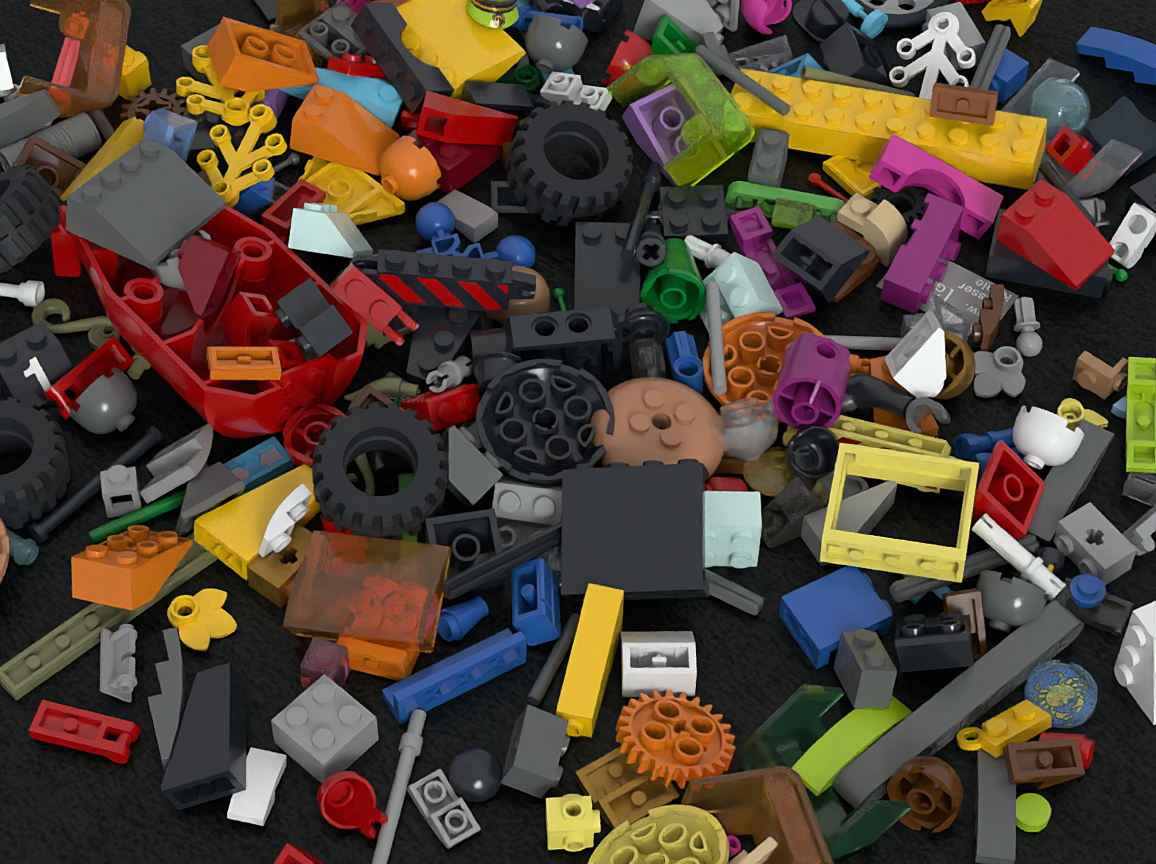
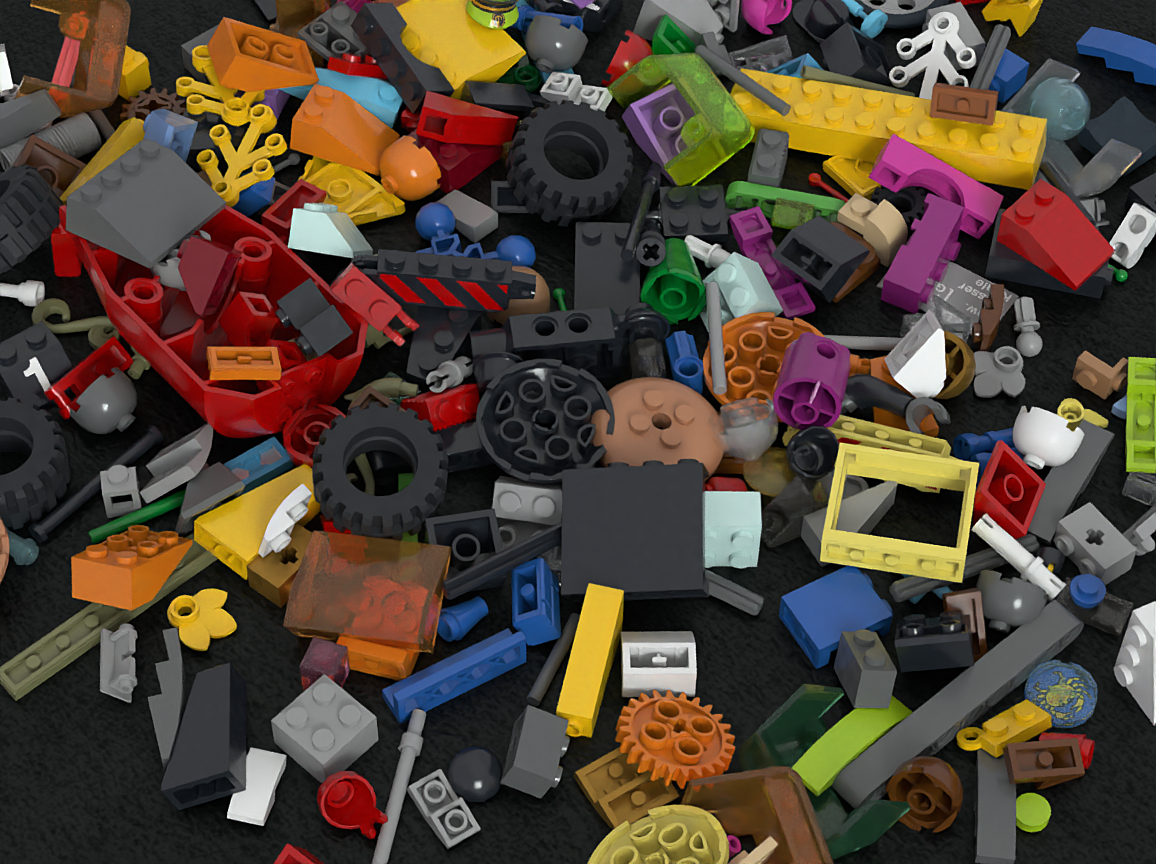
red plate [28,700,140,764] -> none
dark grey slope [441,425,503,507] -> none
light yellow brick [546,794,601,852] -> none
red brick [1045,124,1099,179] -> none

